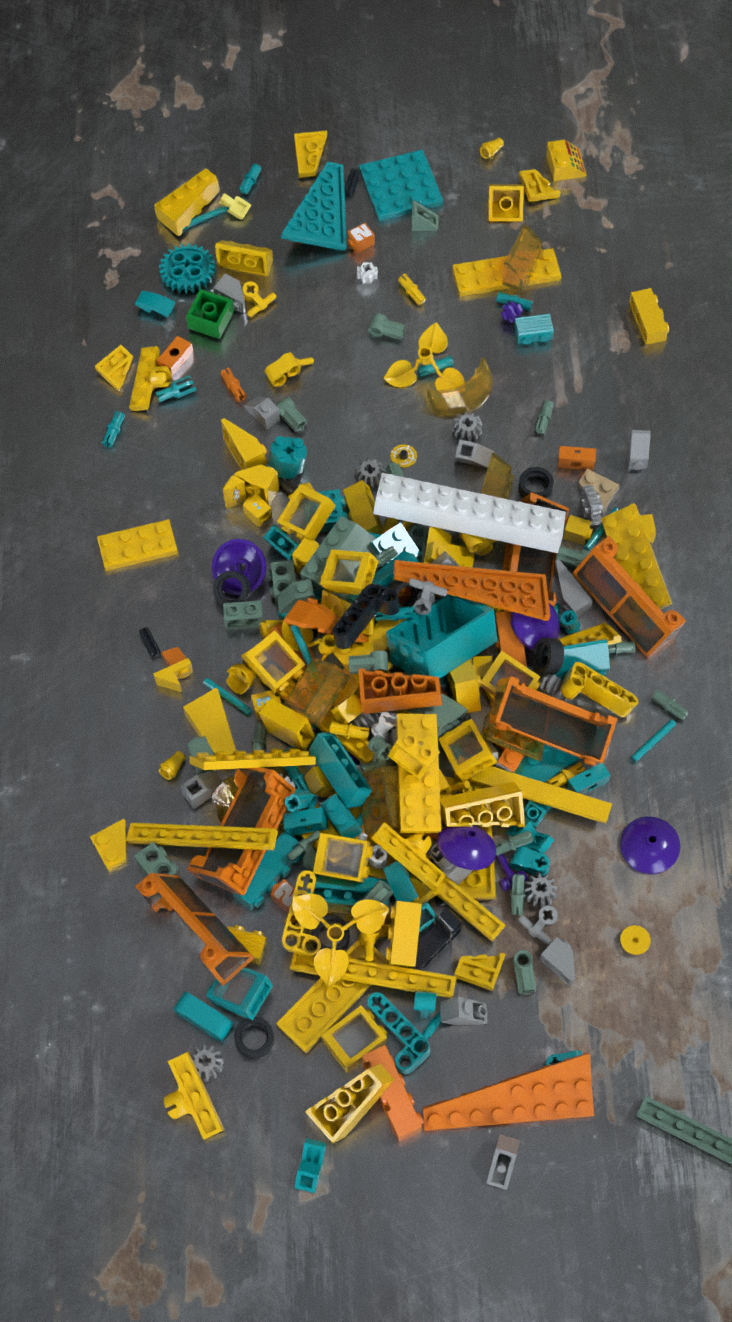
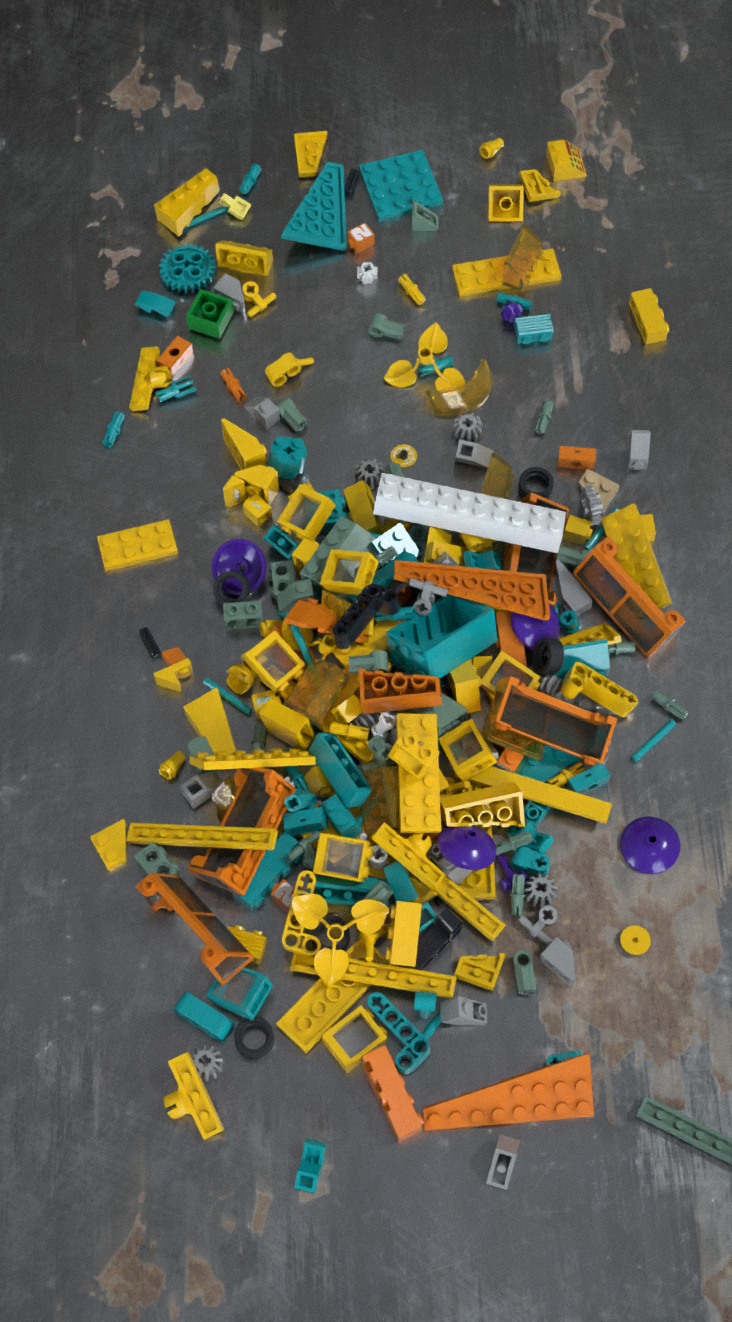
yellow wing [95,345,133,392] -> none
yellow wedge [305,1064,395,1143] -> none
none -> teal slope [463,550,502,570]

